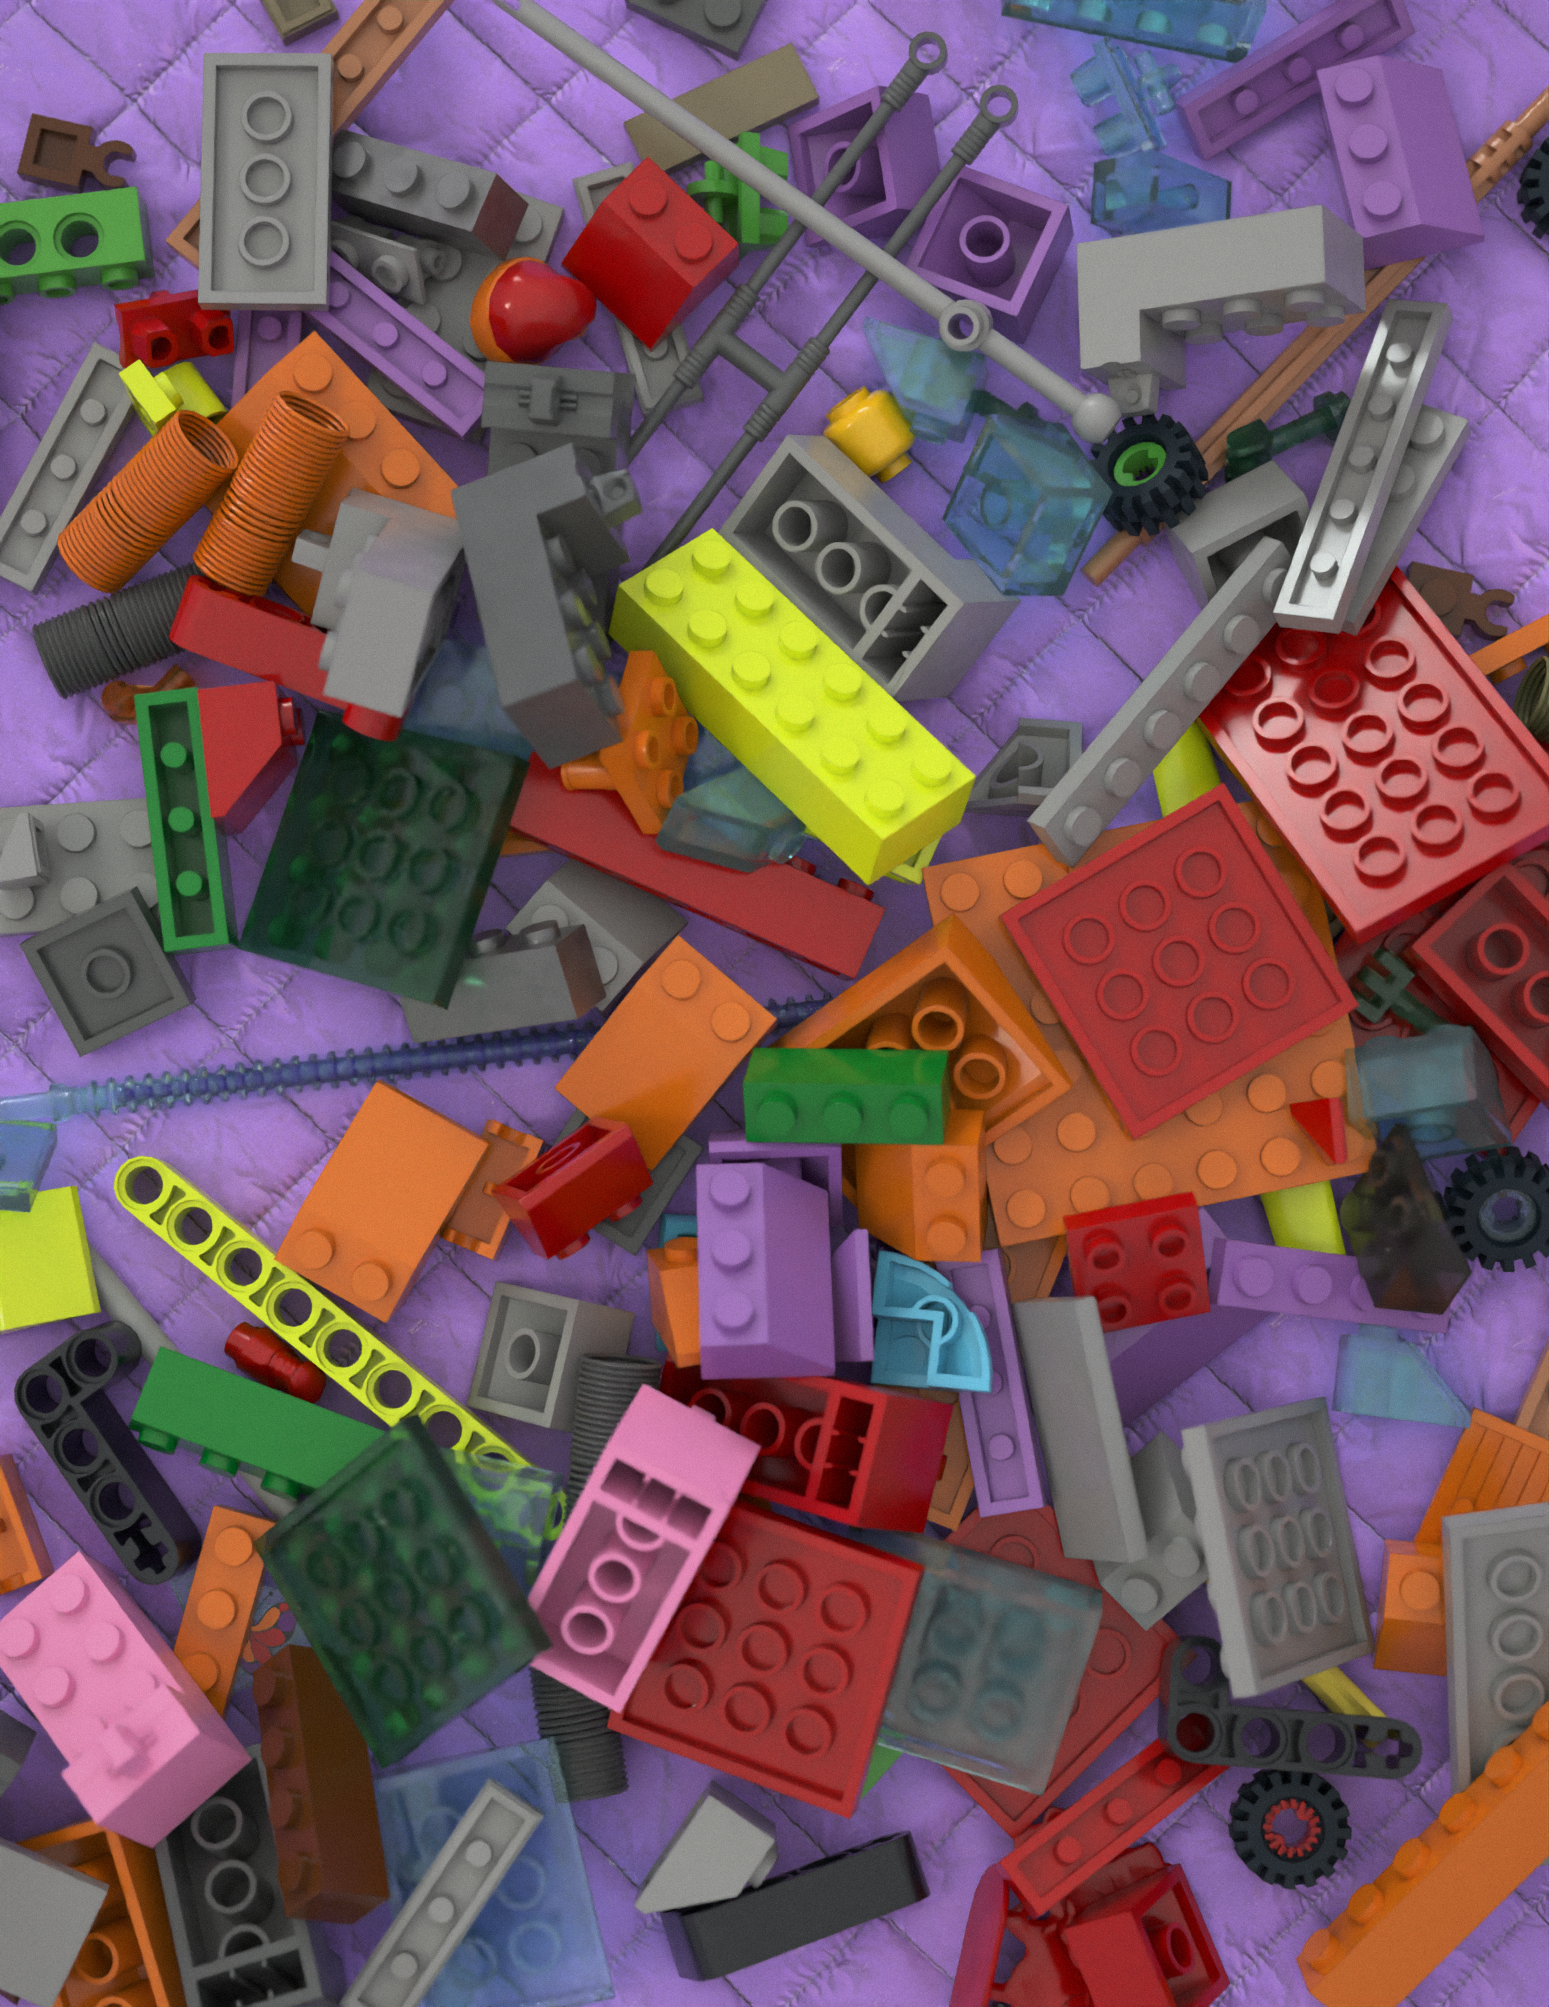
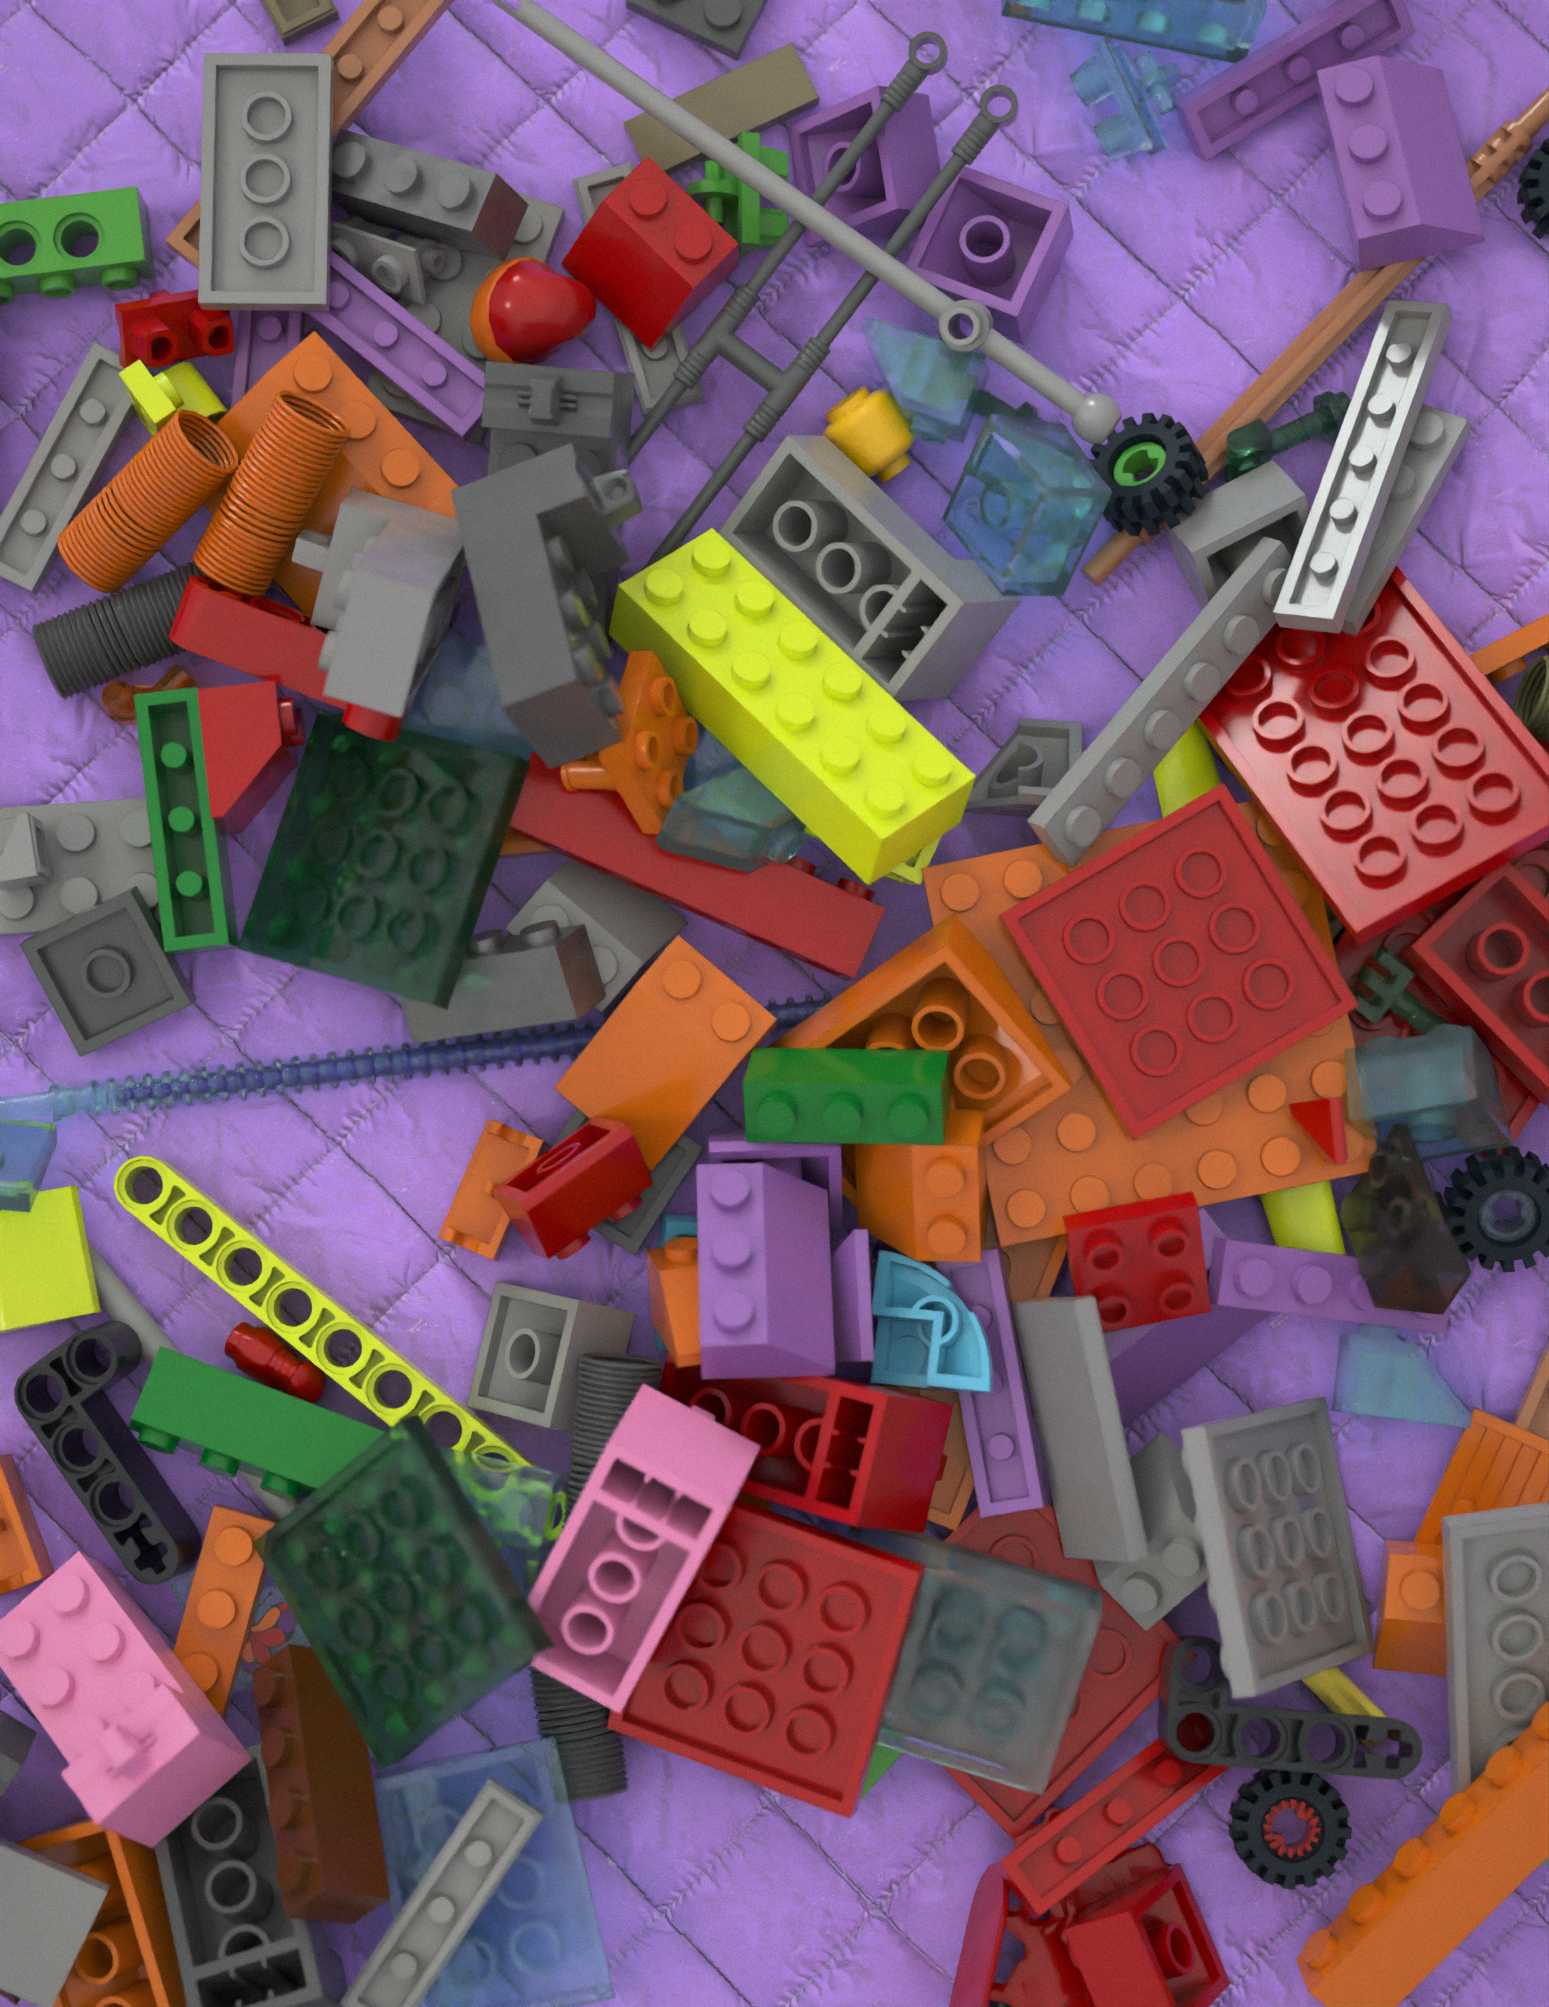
reddish brown plate [17,113,137,193] -> none
orange slope [274,1079,491,1323] -> none
light grey slope [634,1780,779,1914] -> none
black beam [659,1830,931,1981] -> none
light grey hinge [1076,204,1366,418] -> none
clear light blue slope [1091,149,1232,236] -> none
reddish brown plate [1406,561,1515,641] -> none

